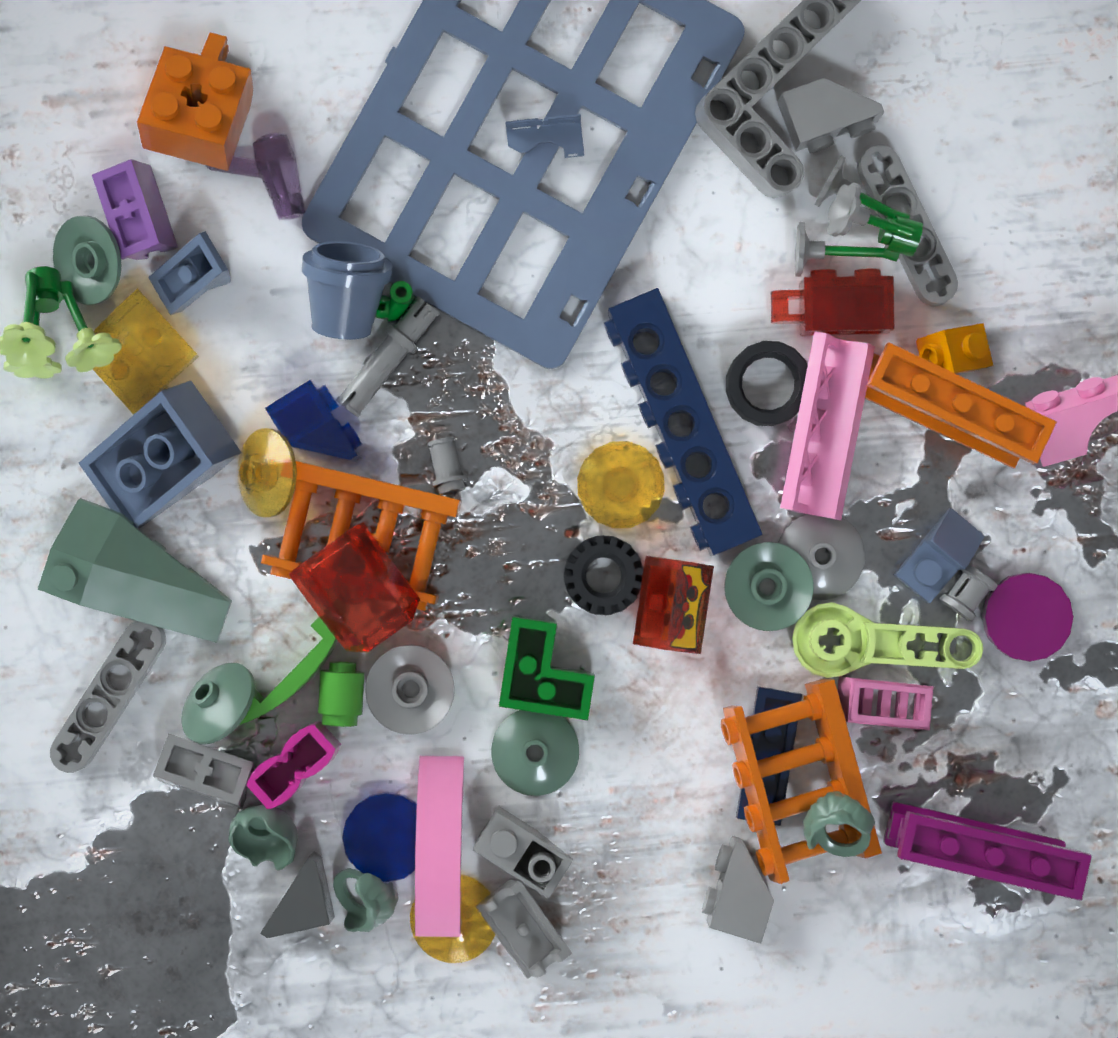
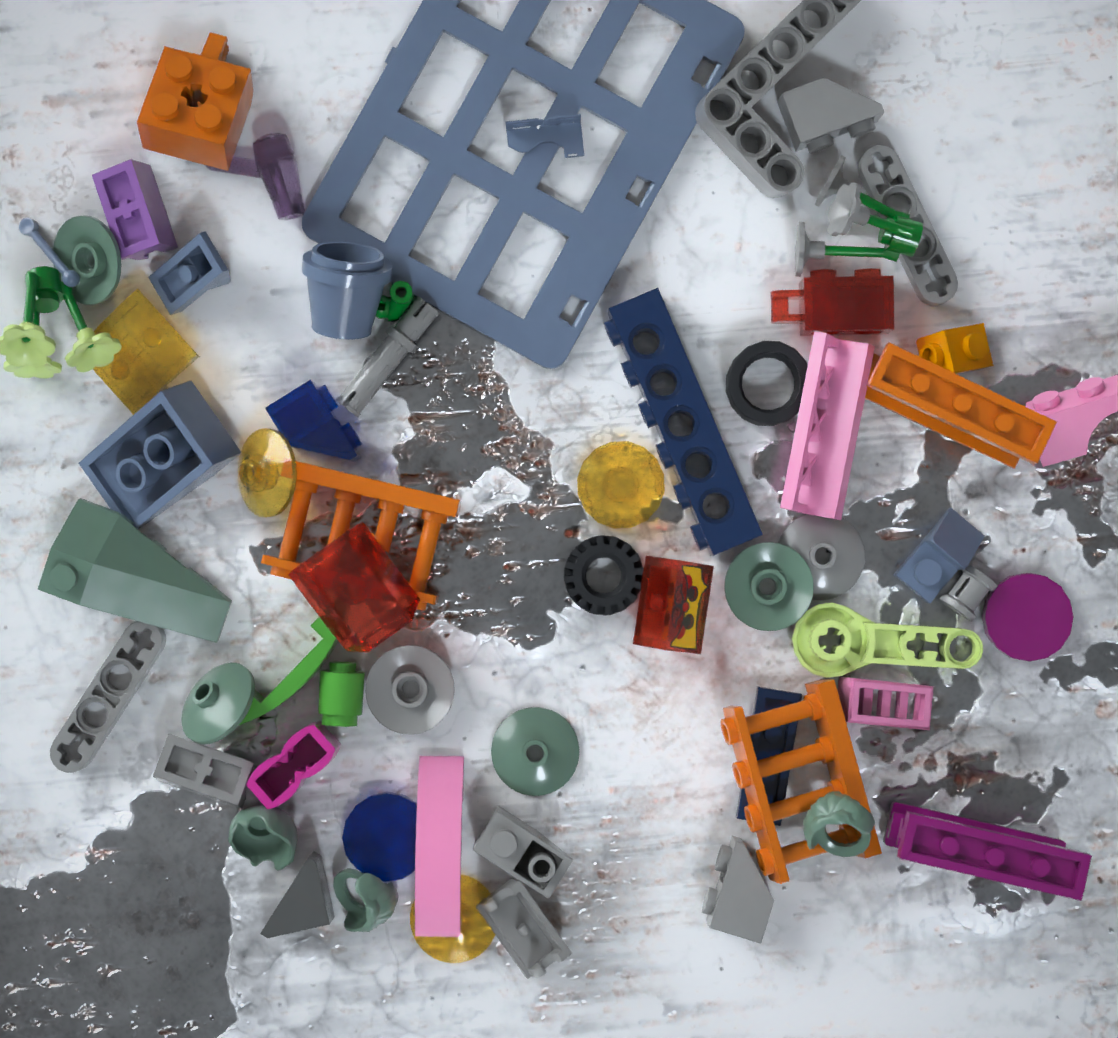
light grey pin [427,437,468,495] -> none
green brick [499,616,595,720] -> none
none -> sand blue hinge [19,218,80,287]

